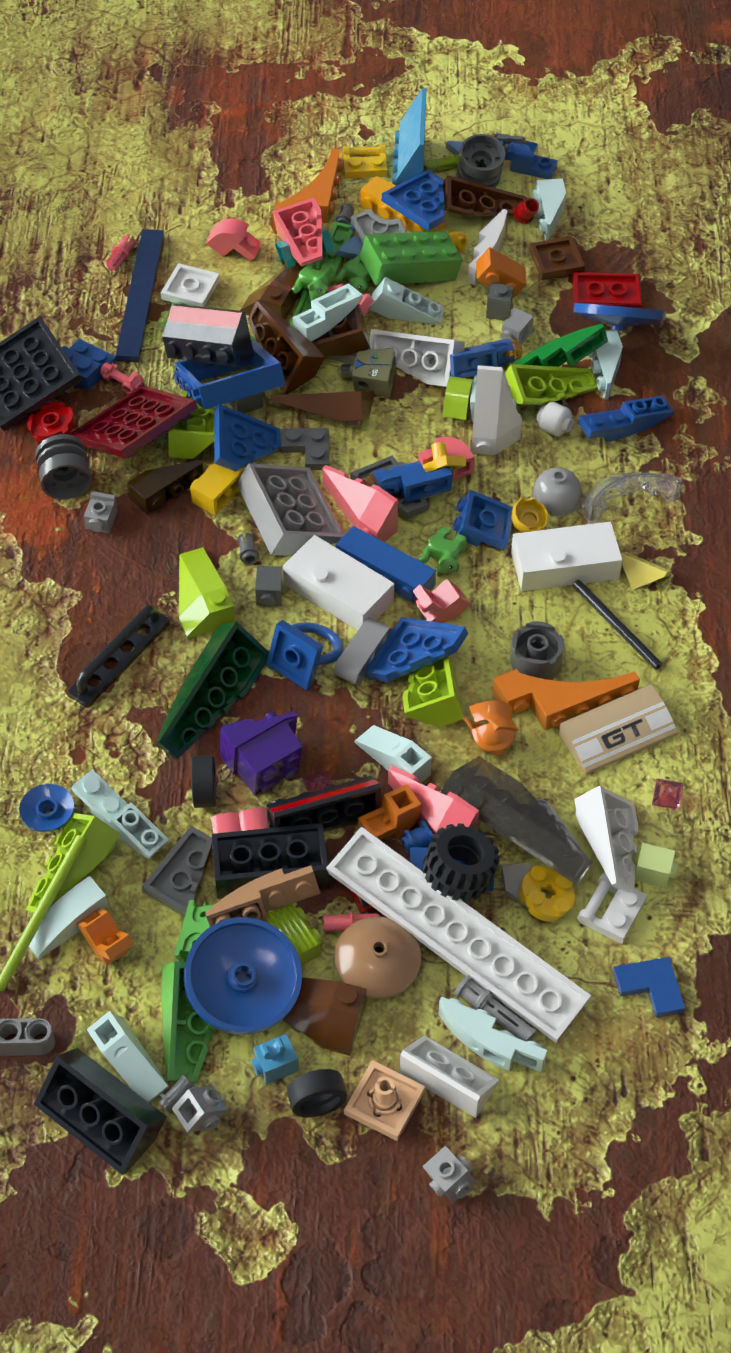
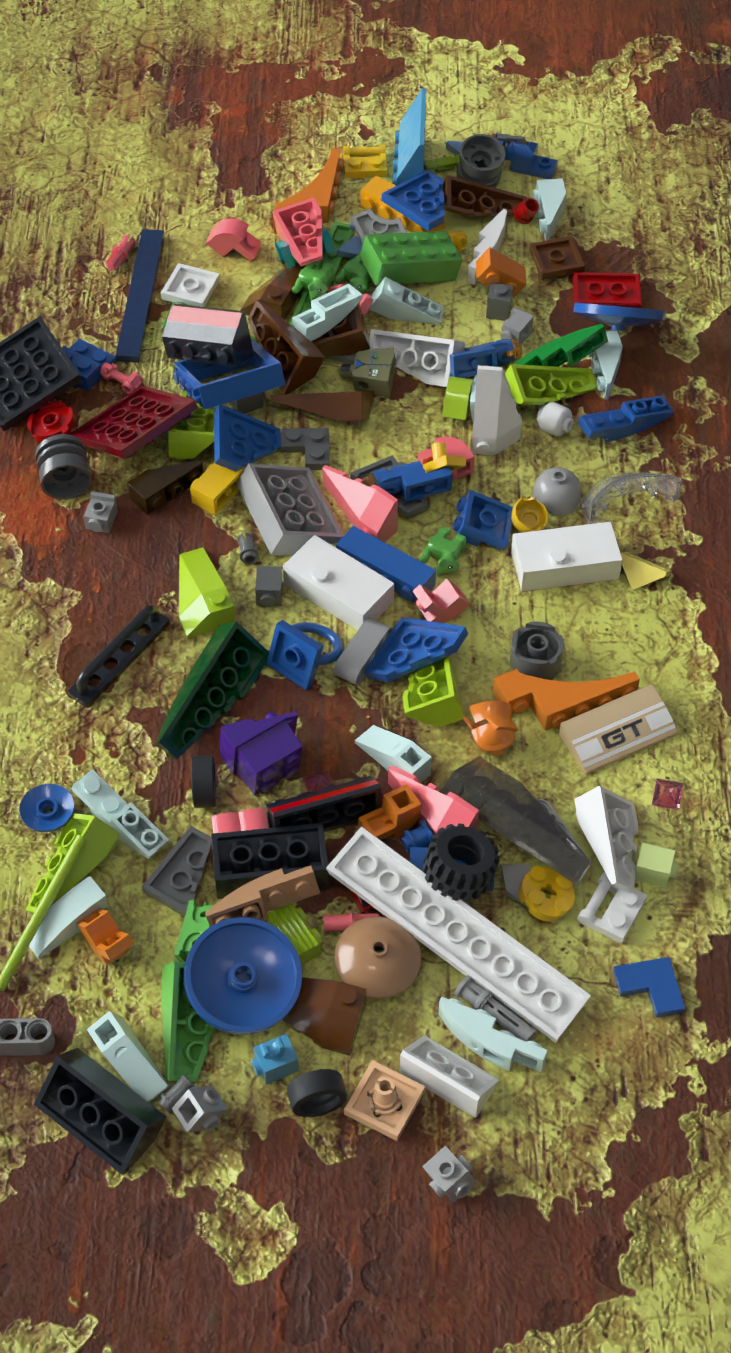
dark grey pin [335,203,355,224] -> none
black piece [572,579,663,670] -> none

